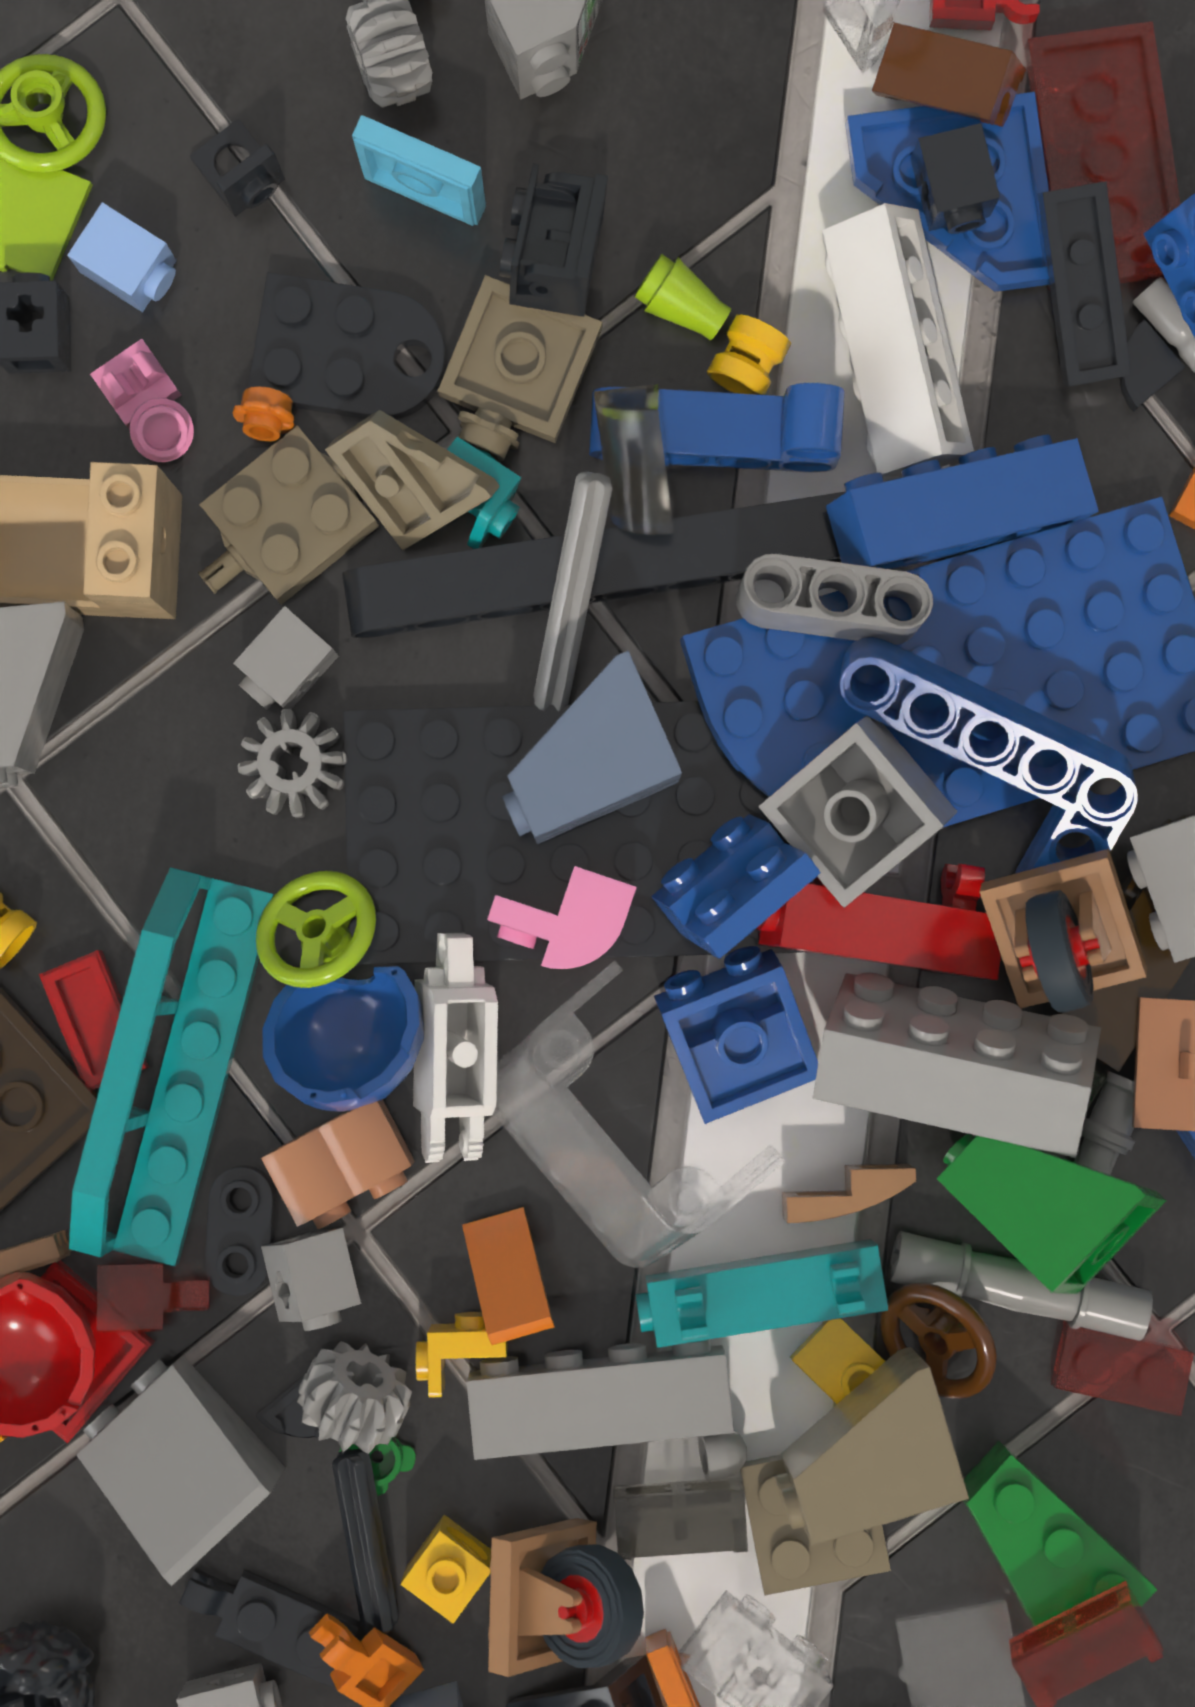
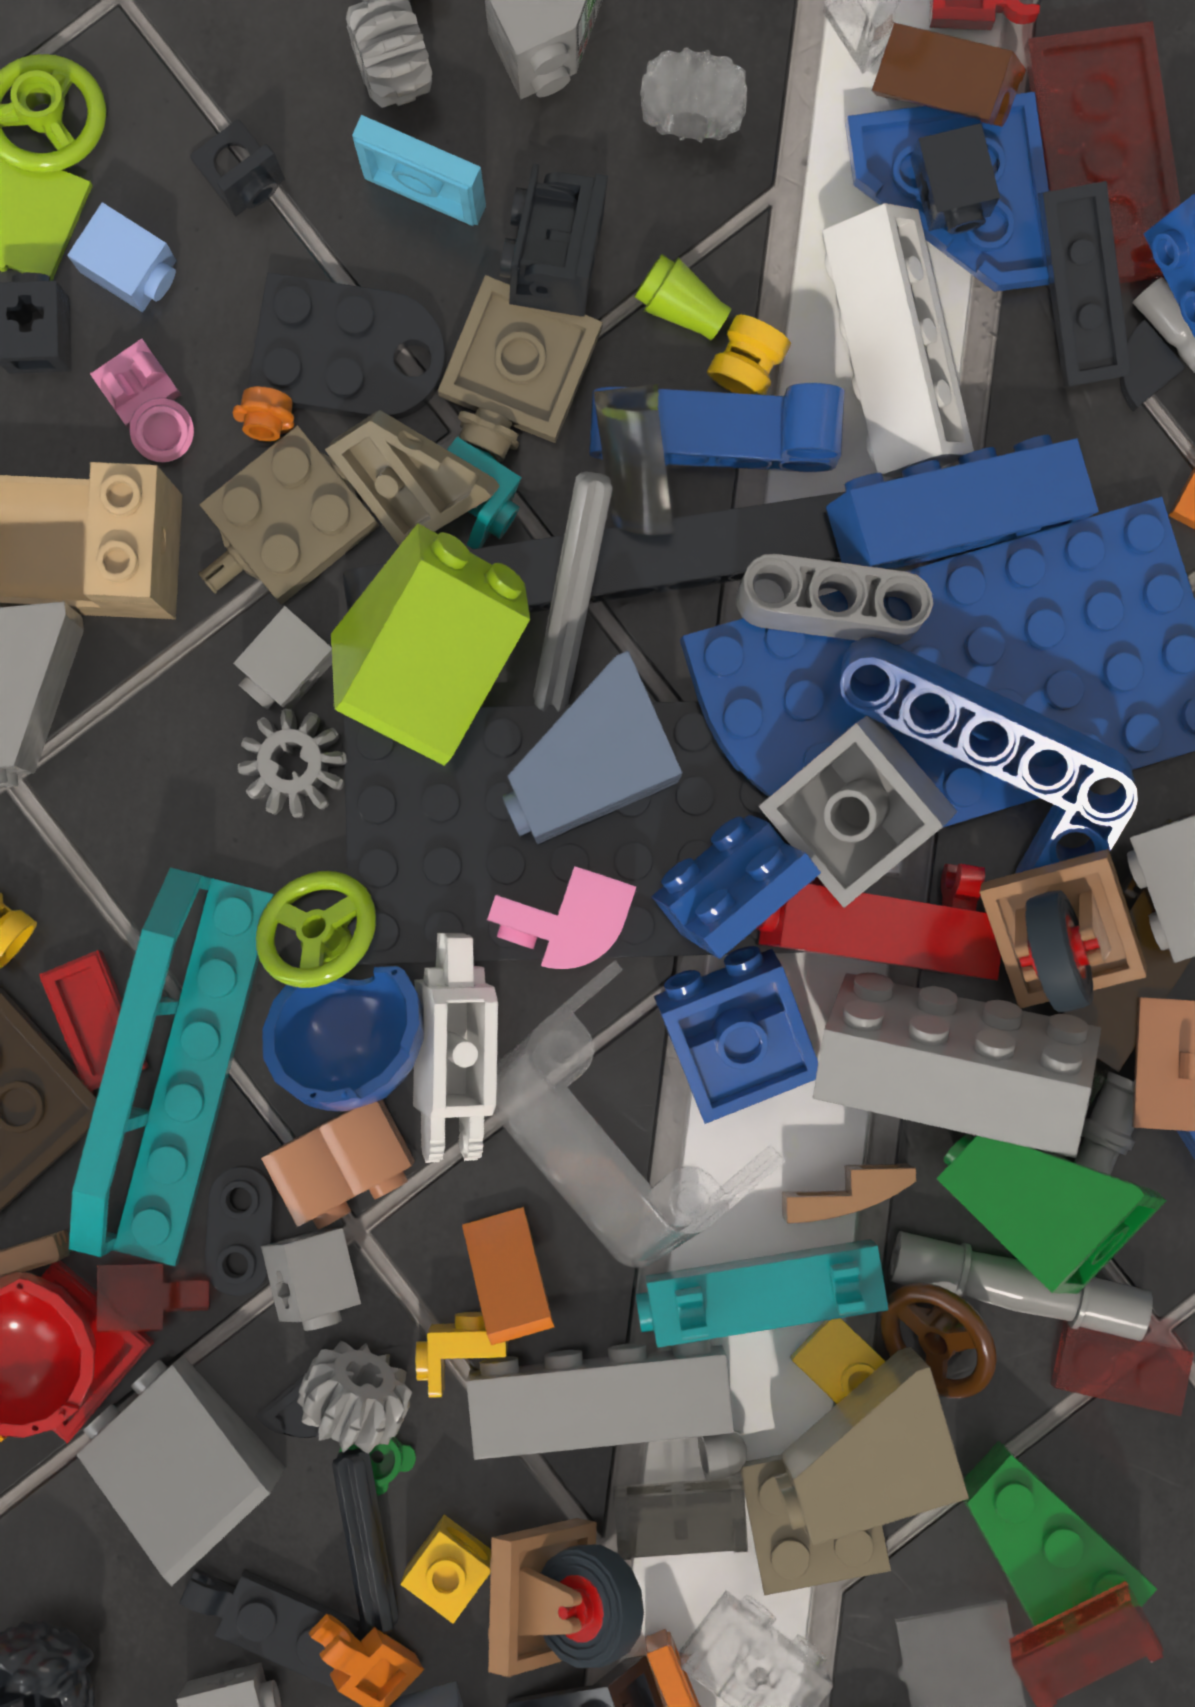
none -> lime slope [331,523,530,766]
none -> clear gear [640,47,748,143]

